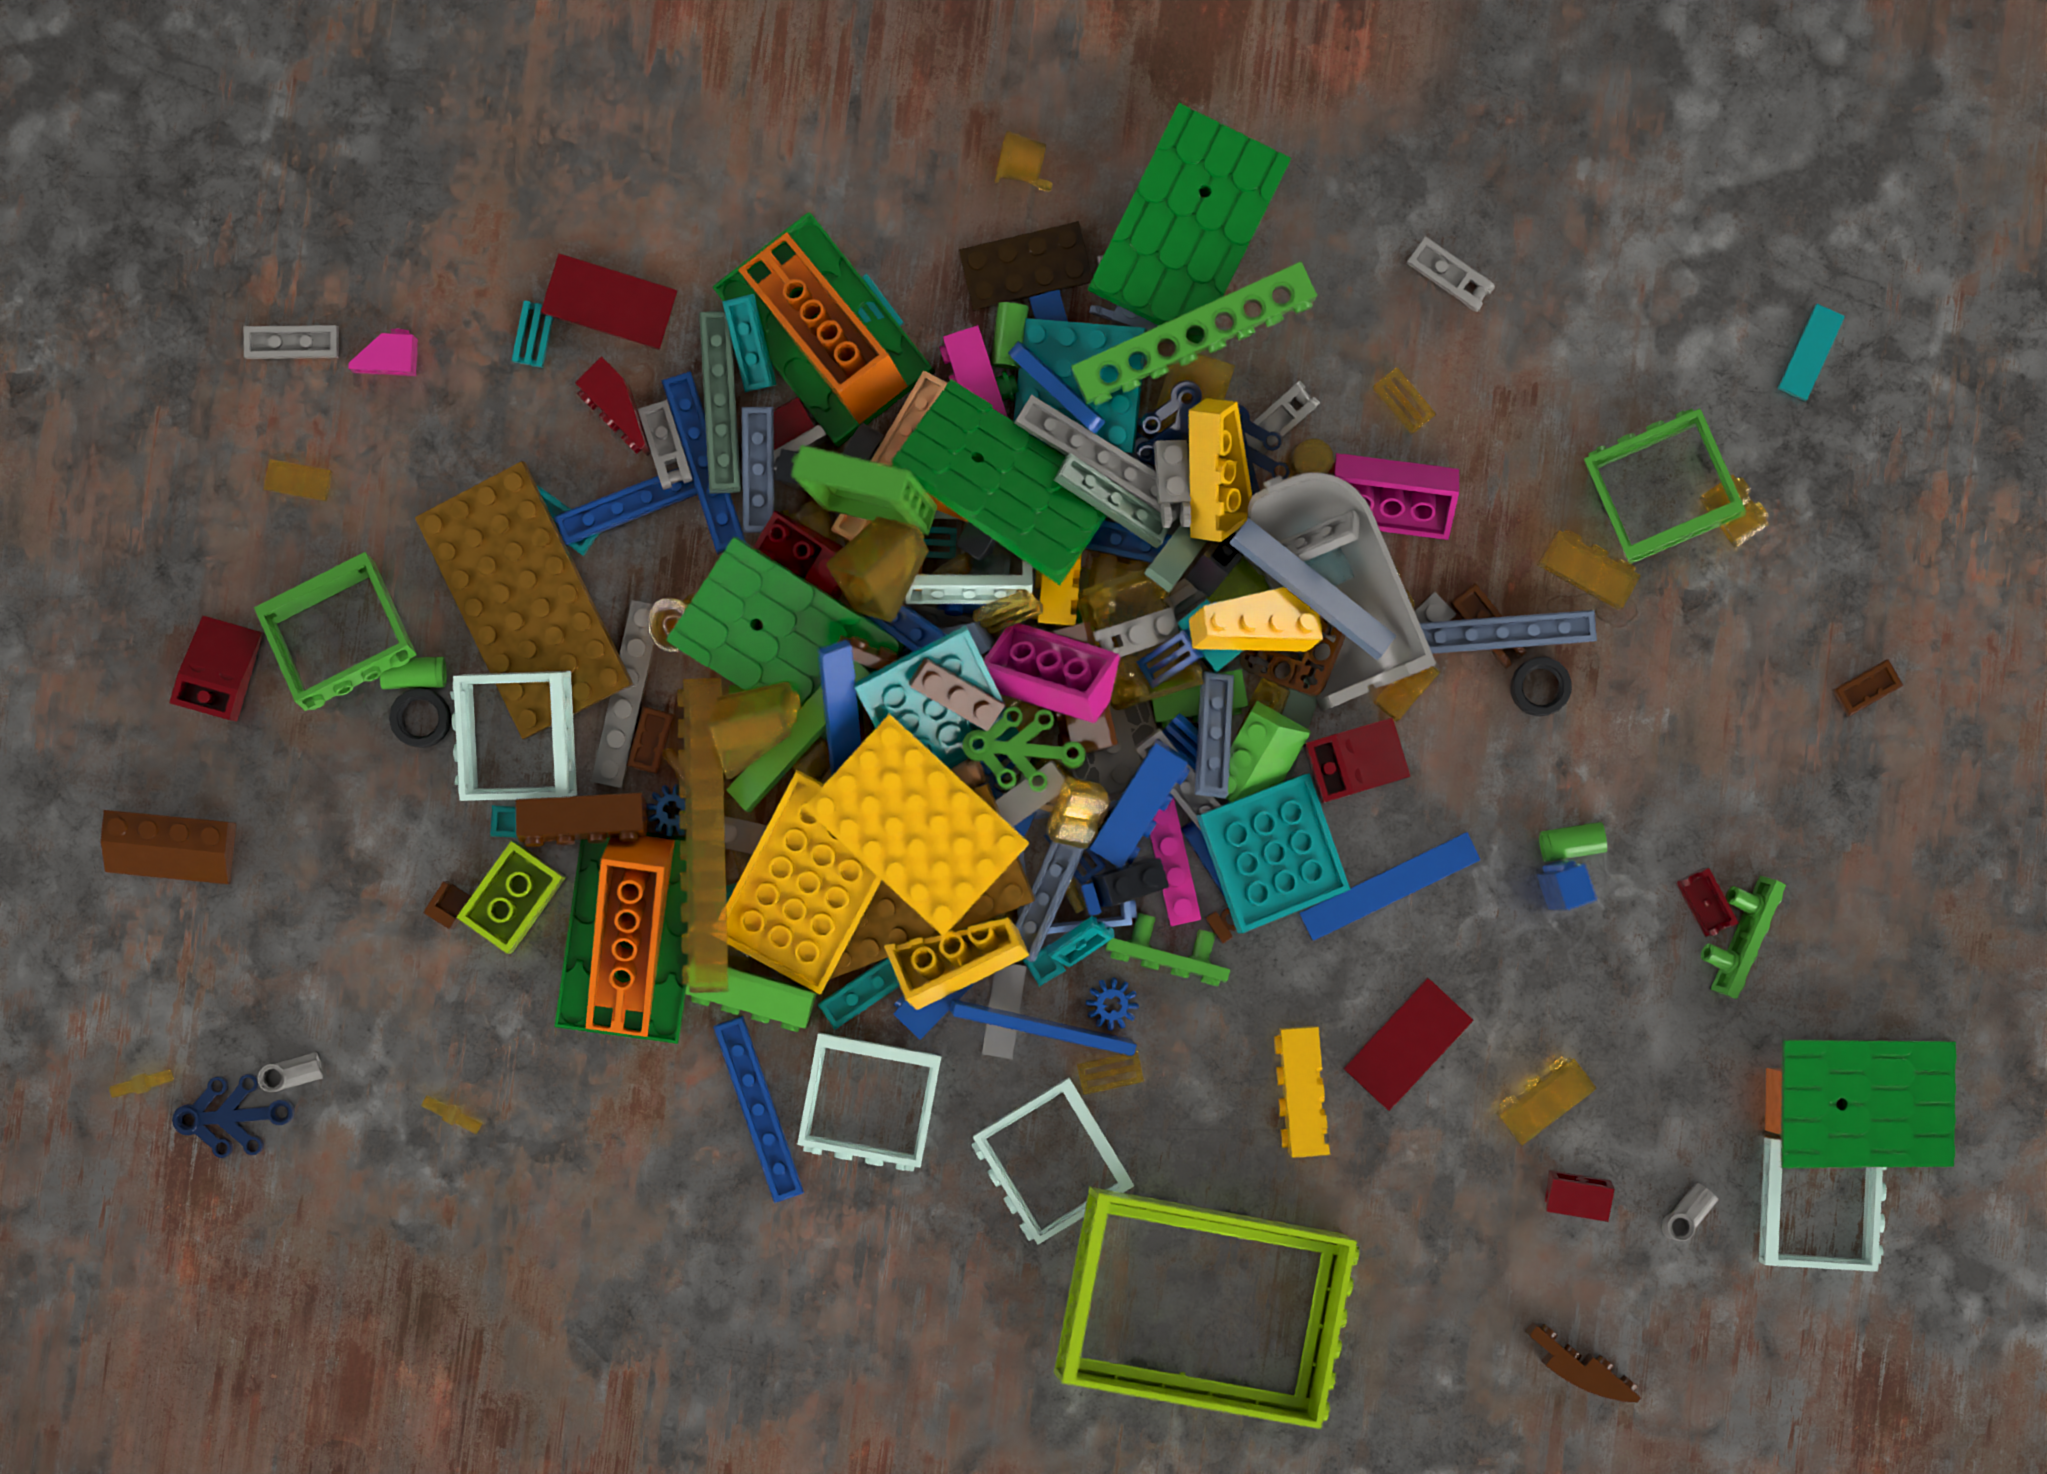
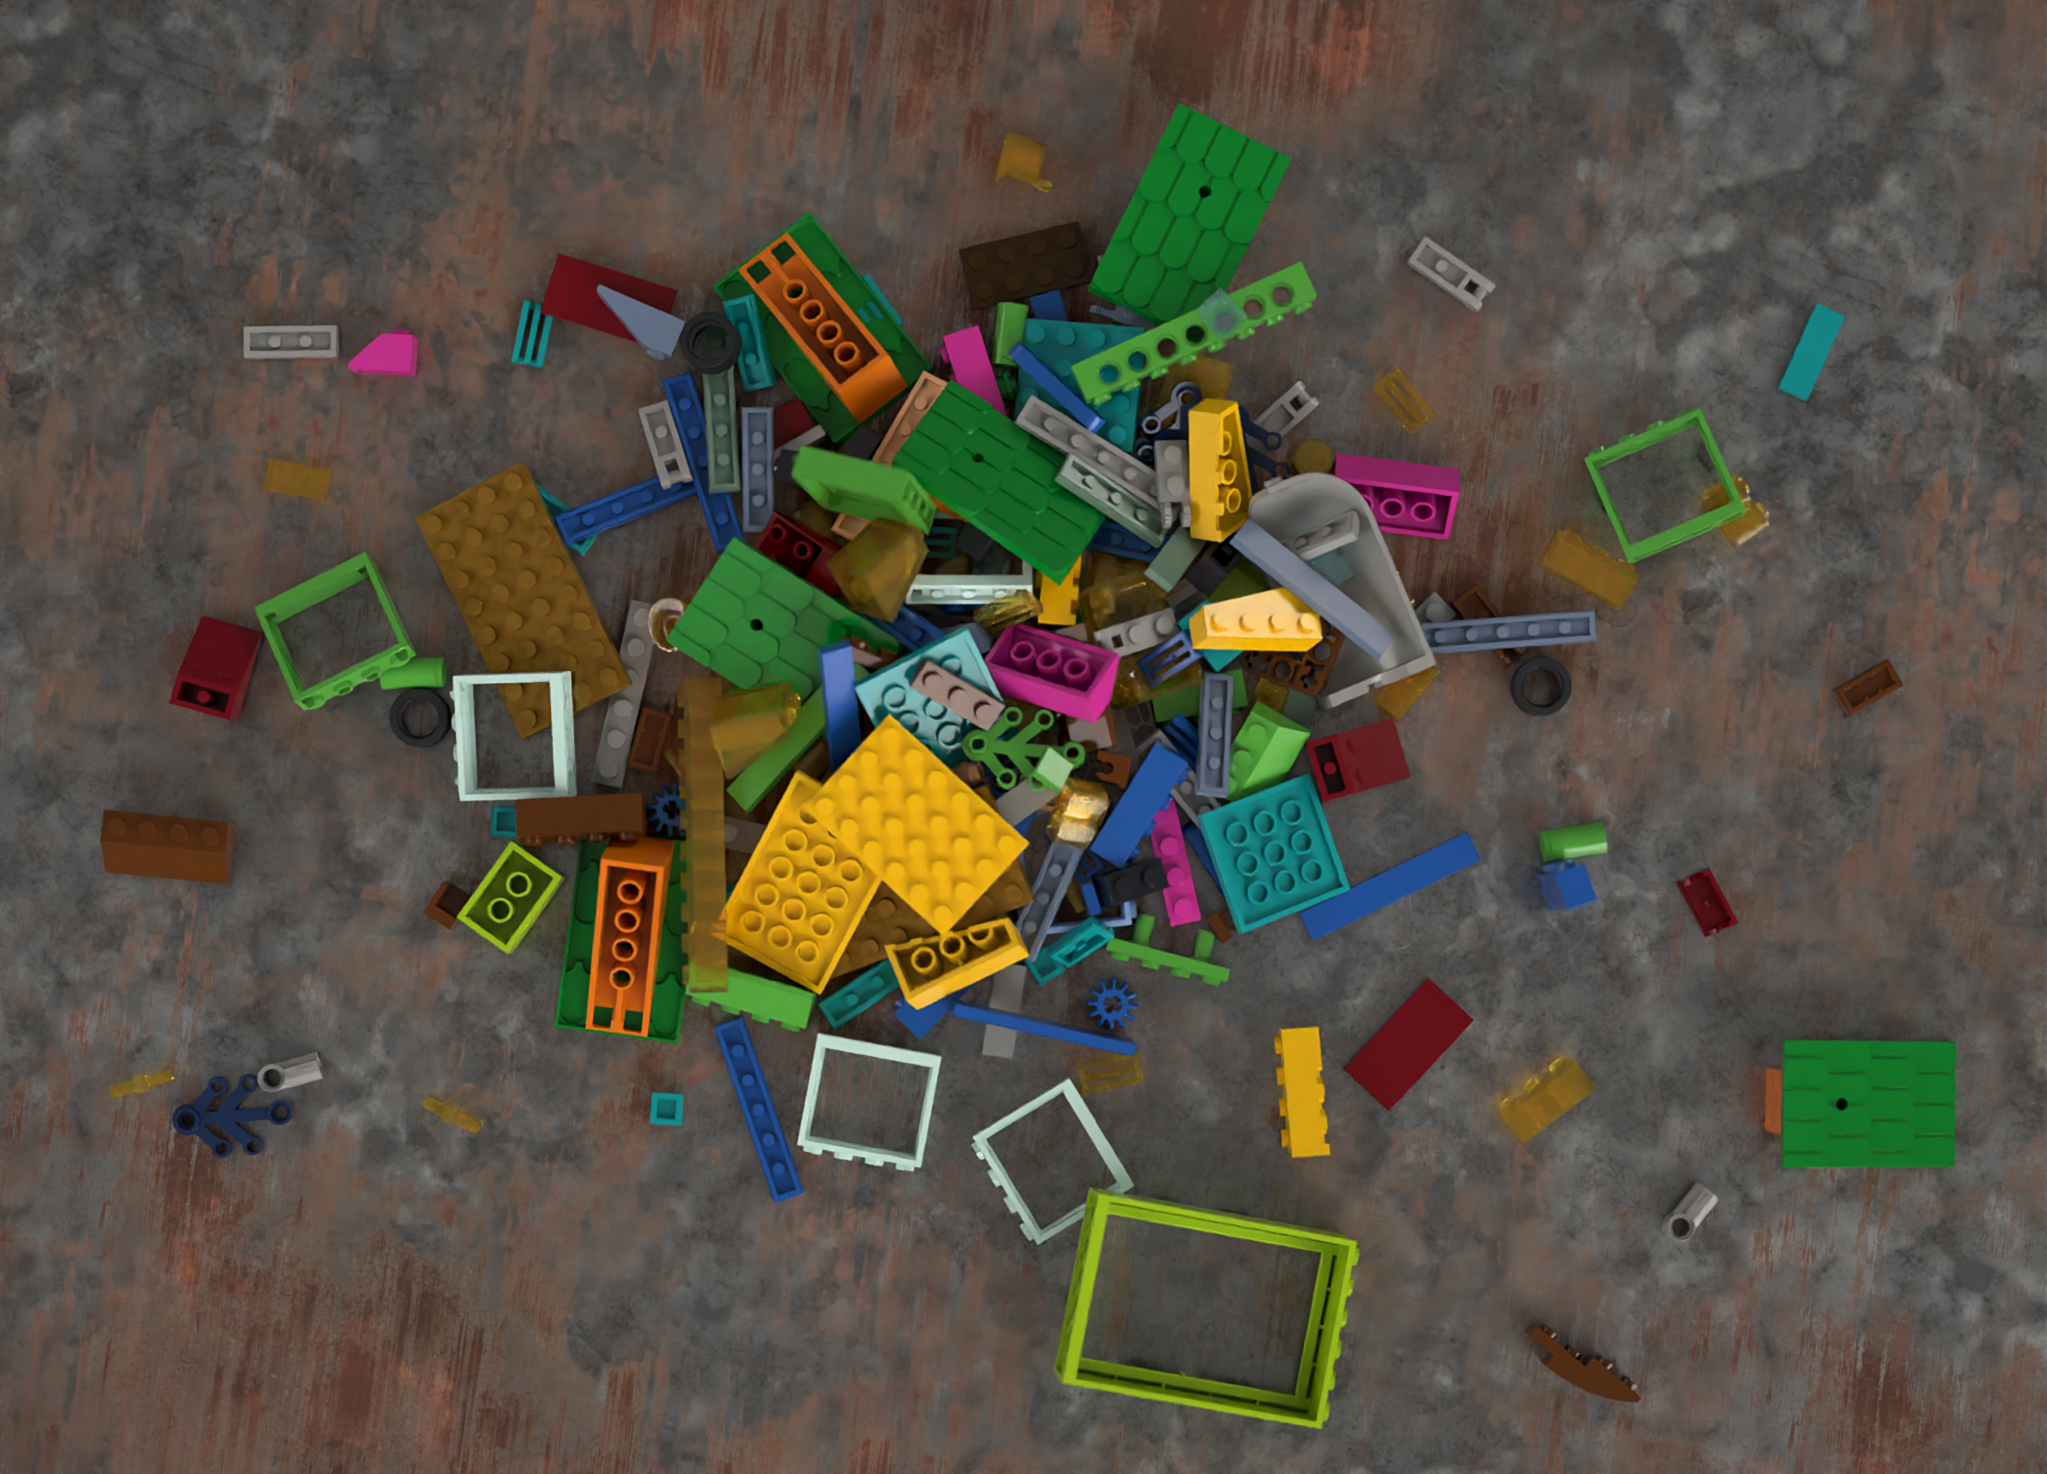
dark red slope [575,356,651,456] -> none
dark red hinge [1545,1170,1615,1222] -> none
bright green plate [1701,876,1786,999] -> none
light aqua window [1759,1137,1887,1272] -> none
none -> sand blue slope [597,284,686,361]
none -> teal plate [650,1092,684,1126]
none -> black tyre [680,312,742,374]
none -> tile [1031,747,1074,793]
none -> reddish brown hinge [1095,750,1132,790]
none -> clear light blue panel [1196,287,1247,340]

